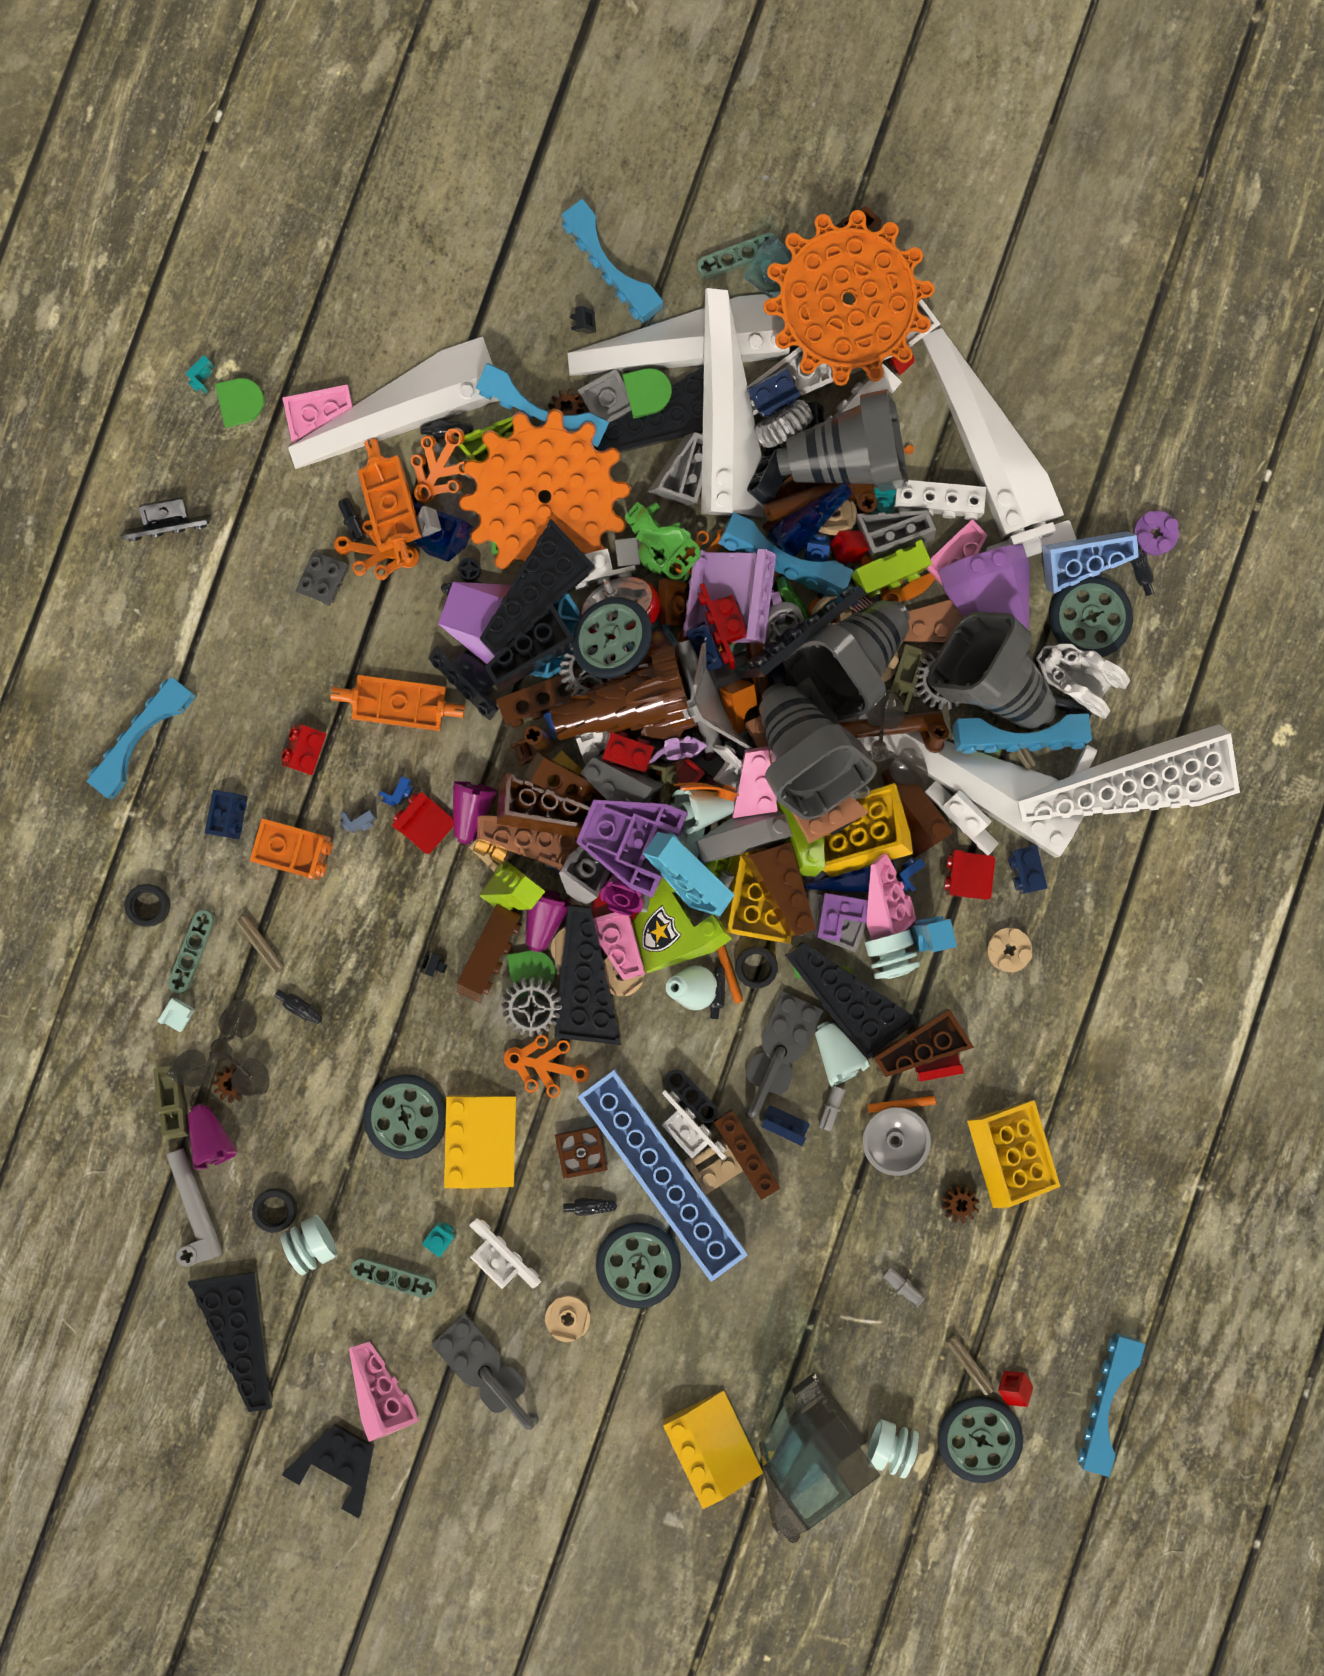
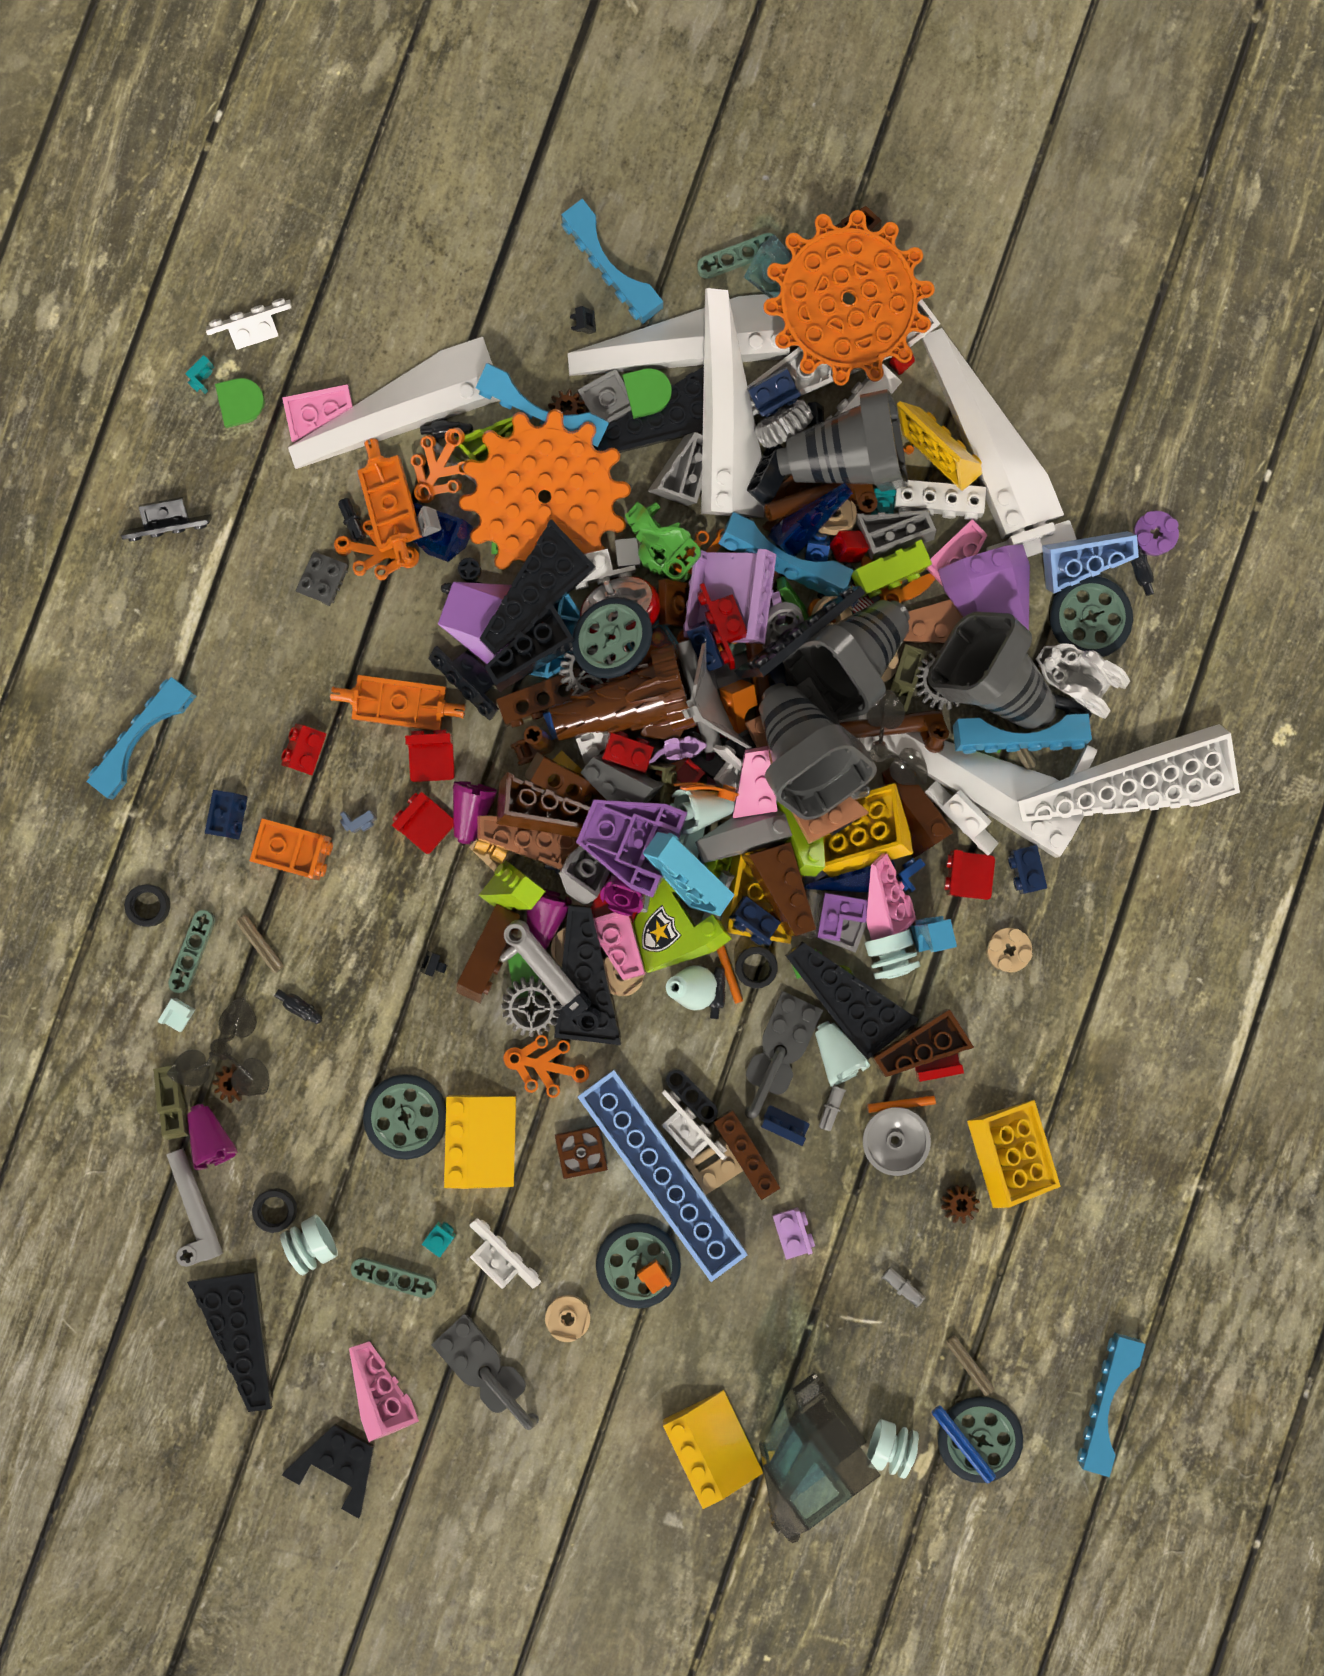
blue bracket [378,776,414,807] -> none
black piece [563,1198,617,1216] -> none
red panel [998,1371,1033,1407] -> none
none -> white bracket [206,298,292,350]
none -> red bracket [405,730,455,782]
none -> light grey piece [500,920,601,1034]
none -> orange panel [637,1259,671,1294]
none -> dark blue bracket [729,896,781,946]
none -> lavender bracket [772,1207,815,1260]
none -> yellow slope [897,401,982,491]
none -> blue axle [932,1405,996,1484]

